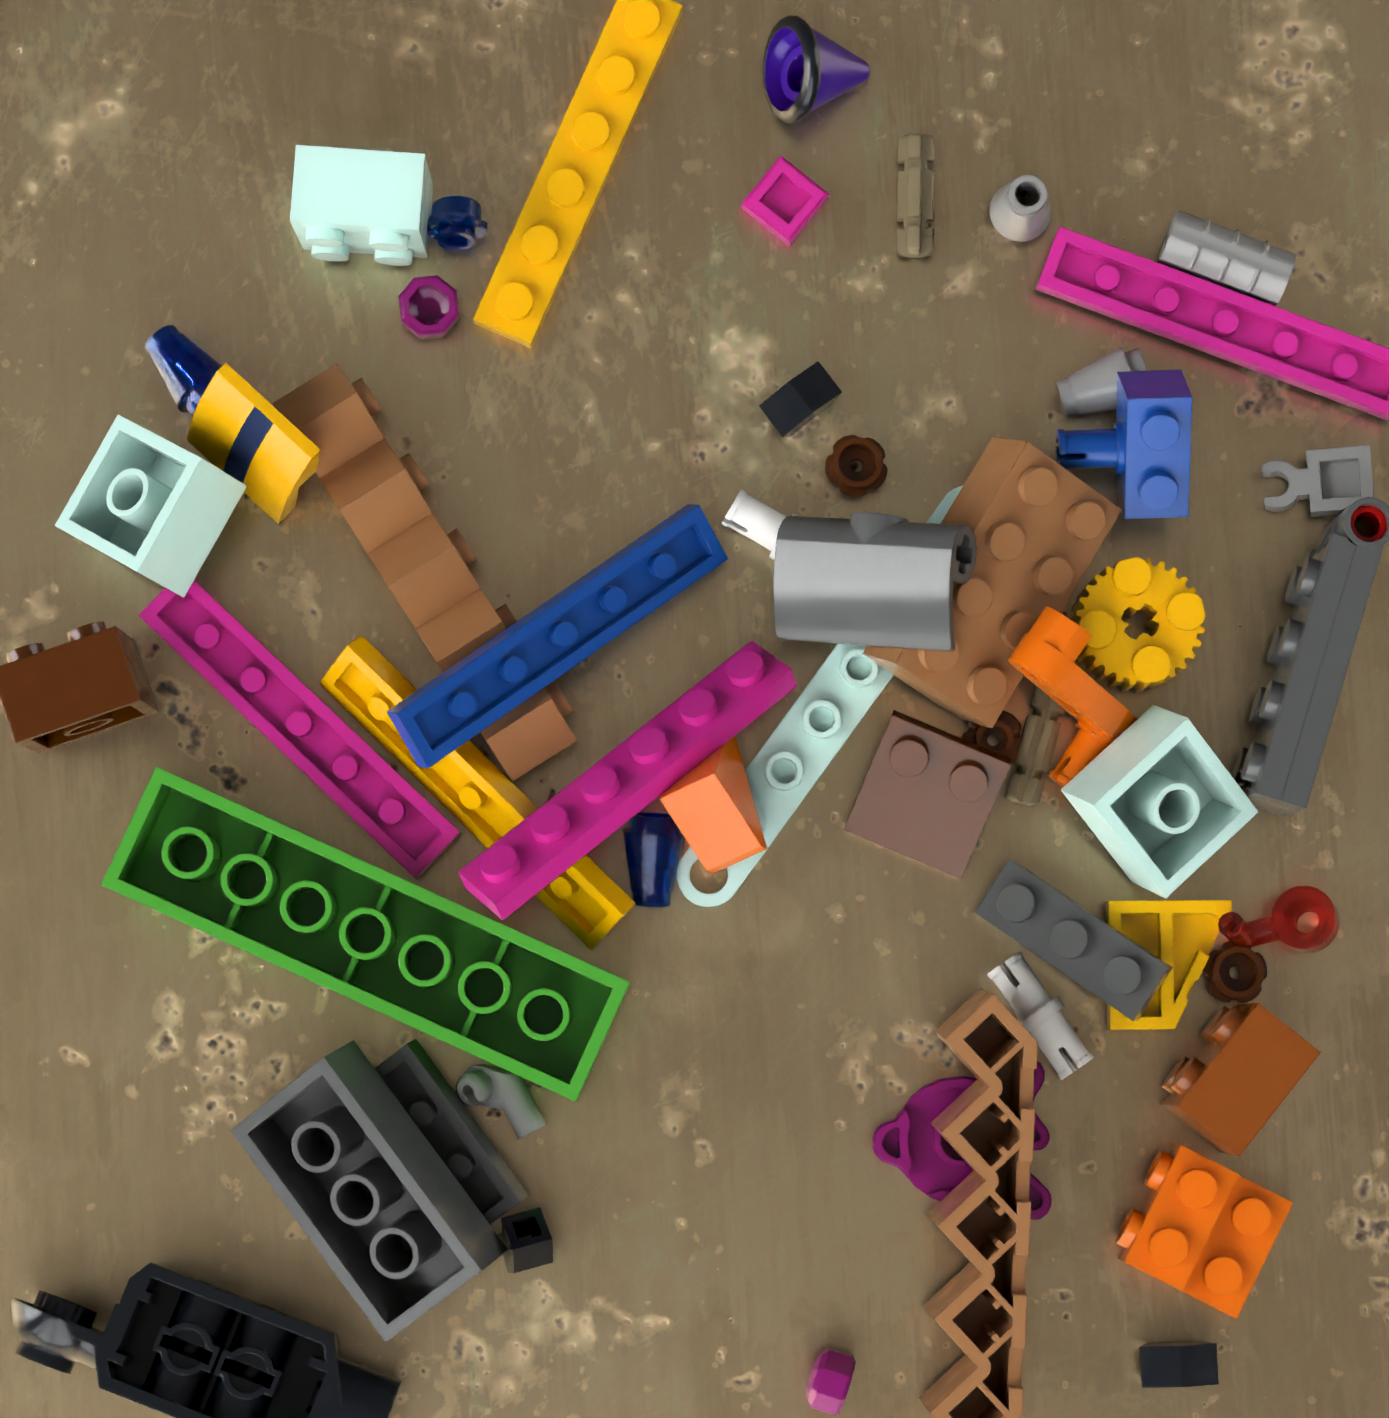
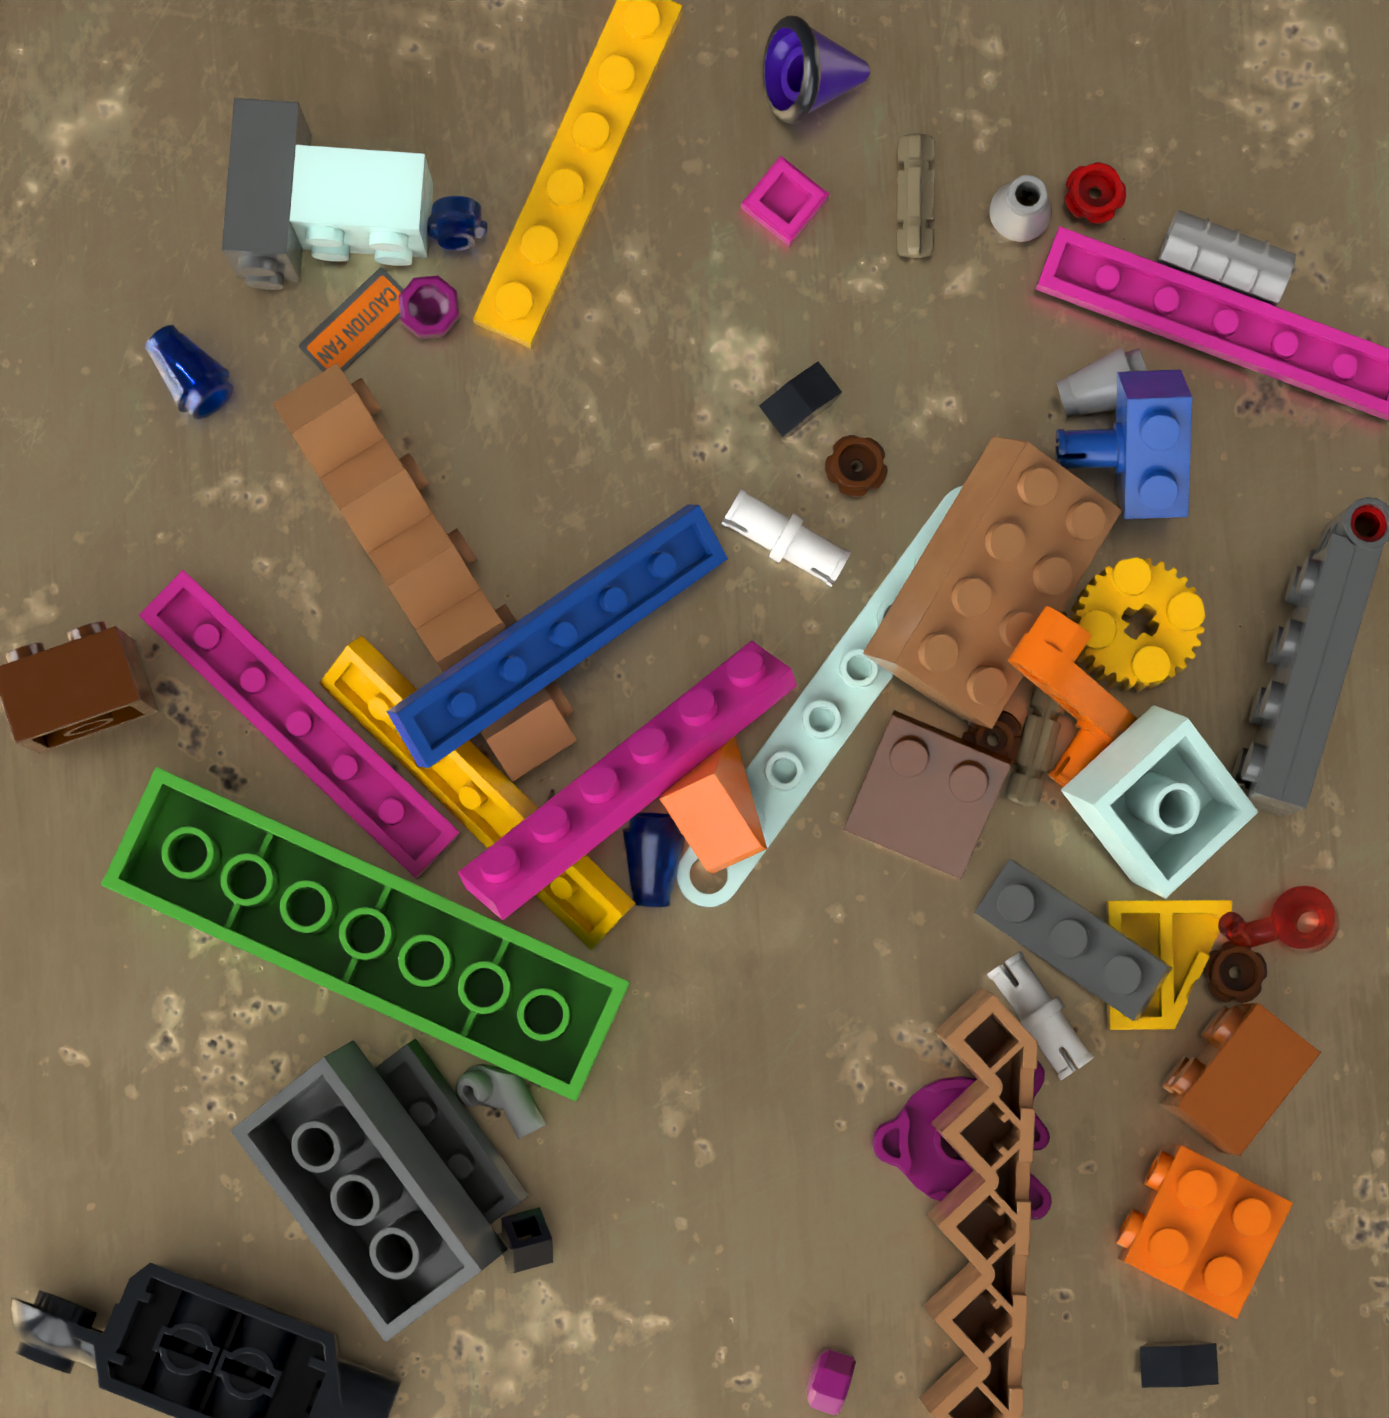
light aqua brick [55,415,247,598] -> none
yellow slope [187,363,320,524] -> none
panel [773,512,977,652] -> none
light grey plate [1262,444,1374,517] -> none
none -> dark grey brick [222,98,312,290]
none -> orange sticker [299,268,404,372]
none -> red plate [1065,162,1127,224]

